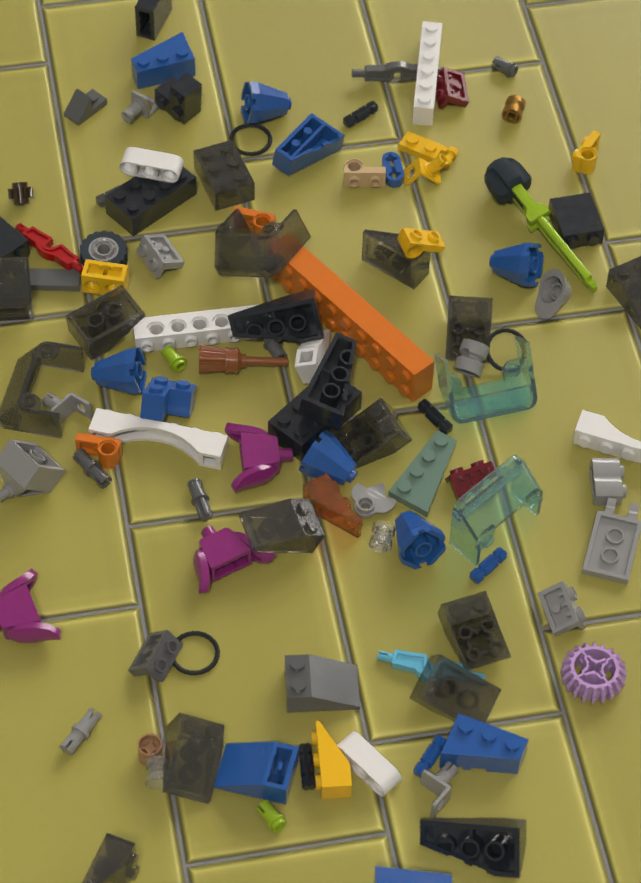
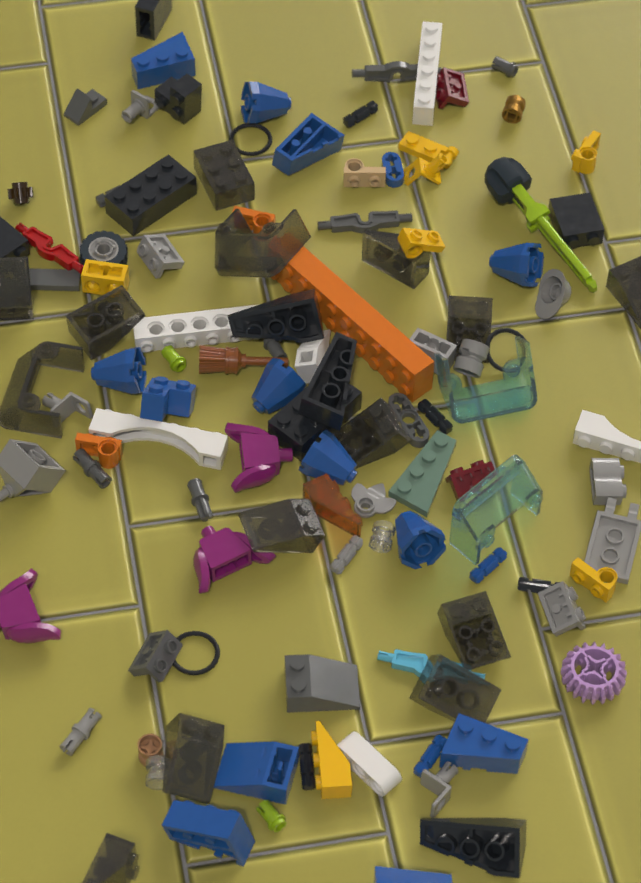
white beam [119,147,184,183] -> none
none -> blue wedge [162,800,255,867]
none -> blue cone [251,358,306,414]
none -> dark grey piece [317,210,412,233]
none -> light grey axle [330,535,363,575]
none -> dark grey beam [388,393,429,448]
none -> light grey brick [410,328,457,377]
none -> black axle [518,577,559,593]
none -> yellow plate [569,557,618,603]

